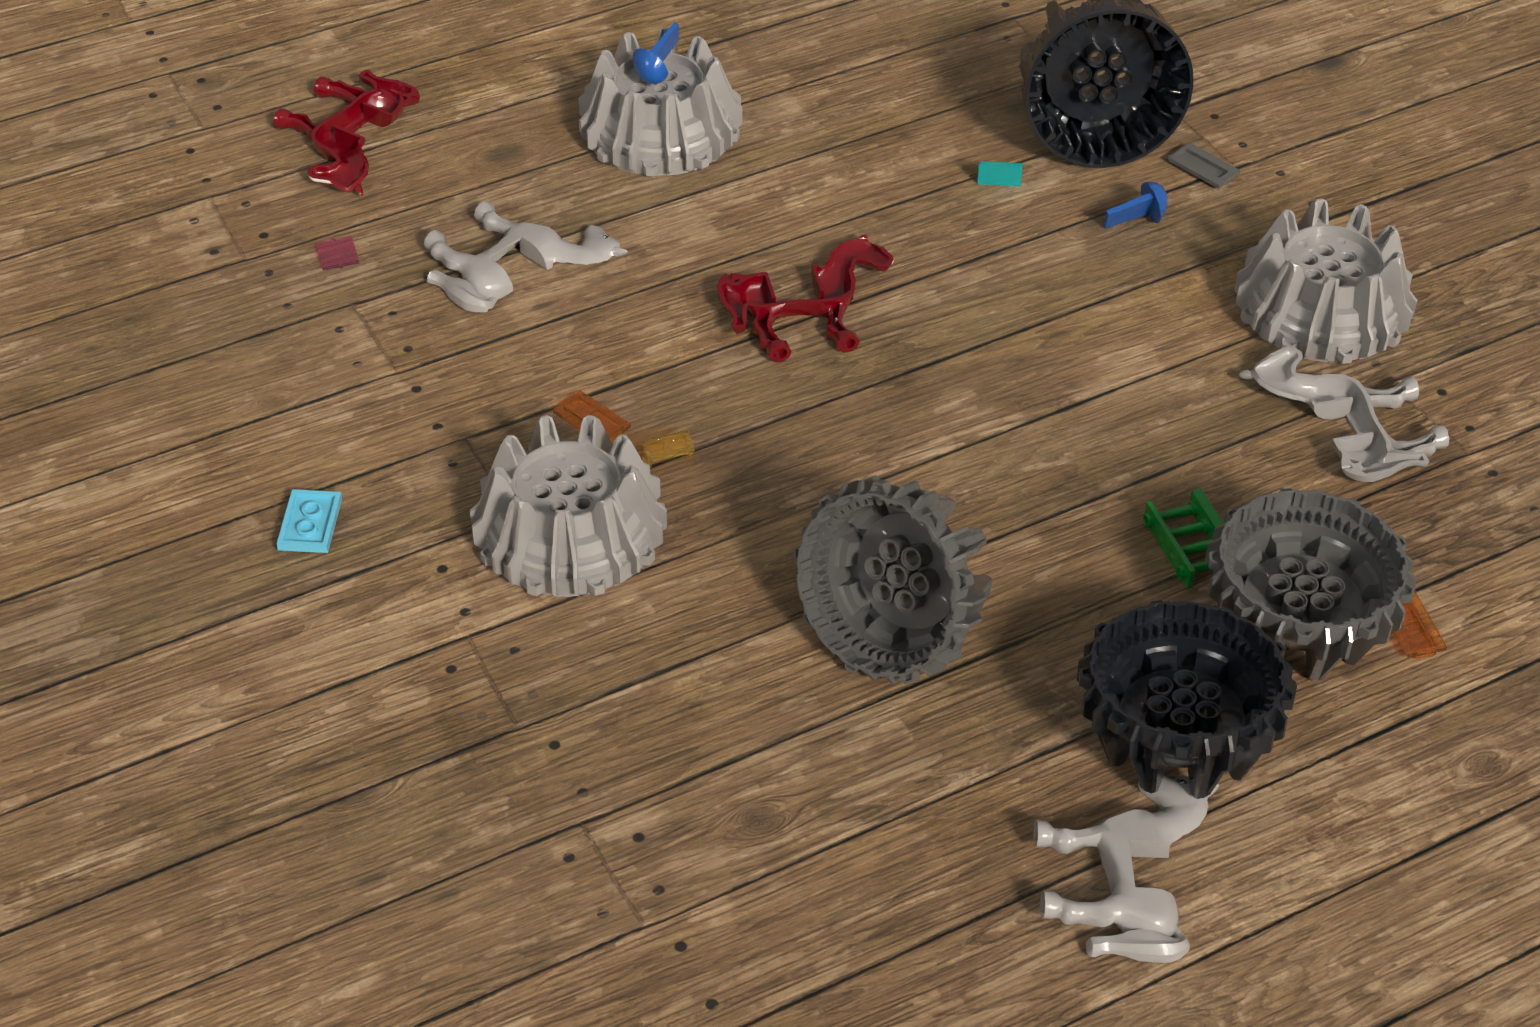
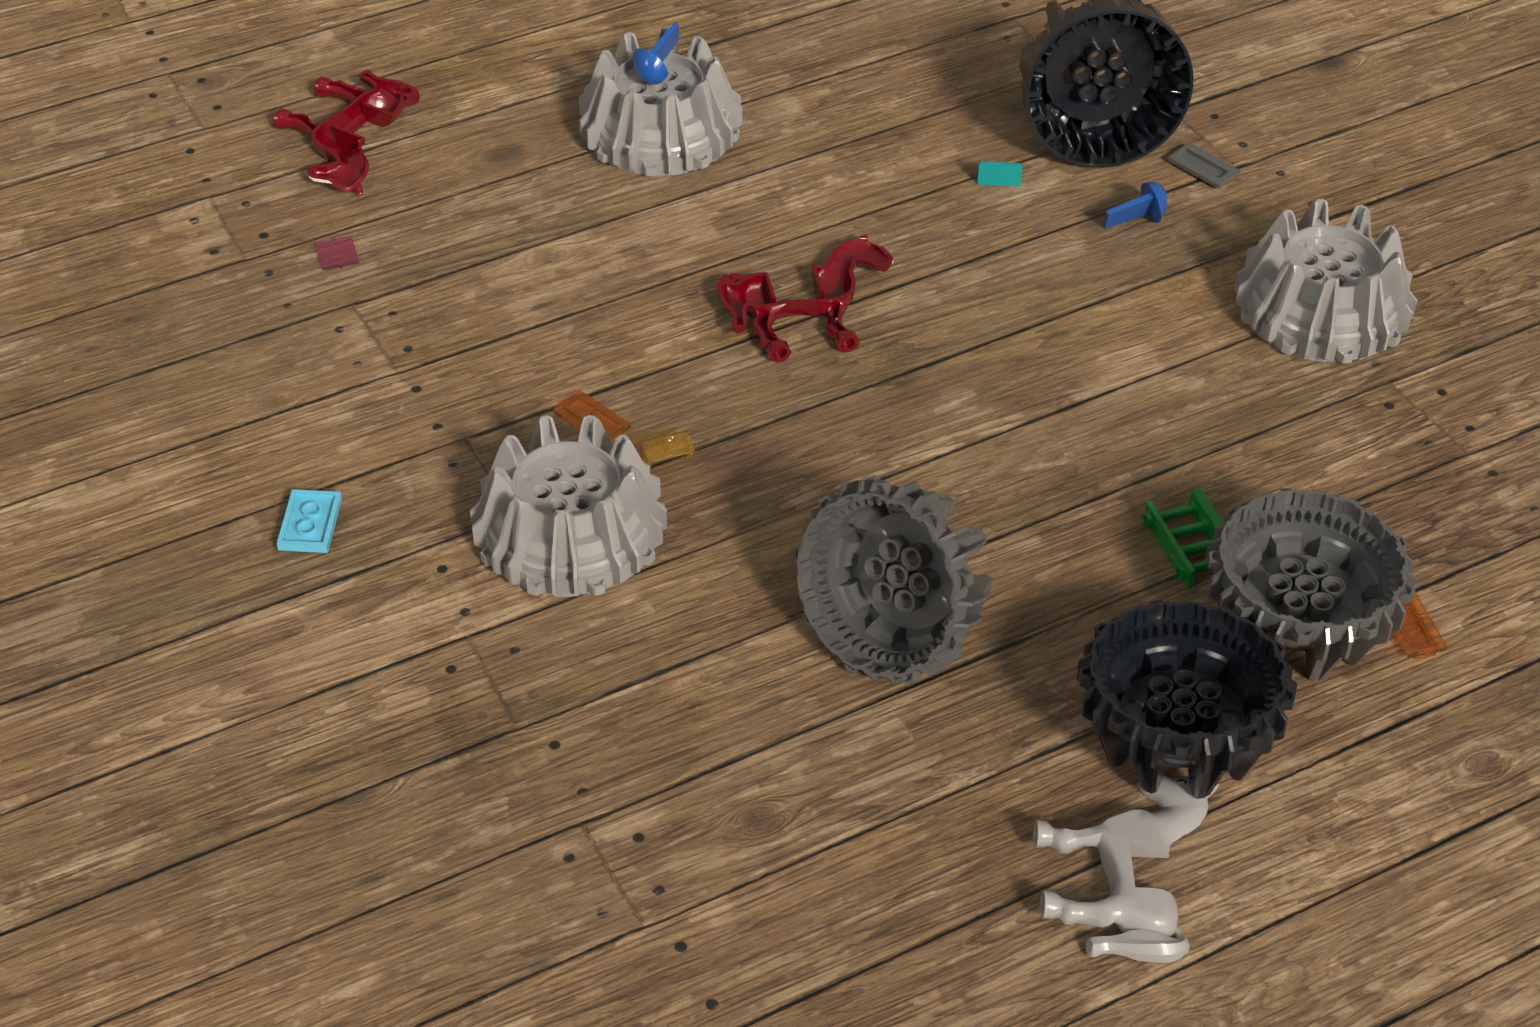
light grey animal [424,201,628,312] -> none
light grey animal [1239,347,1449,482] -> none

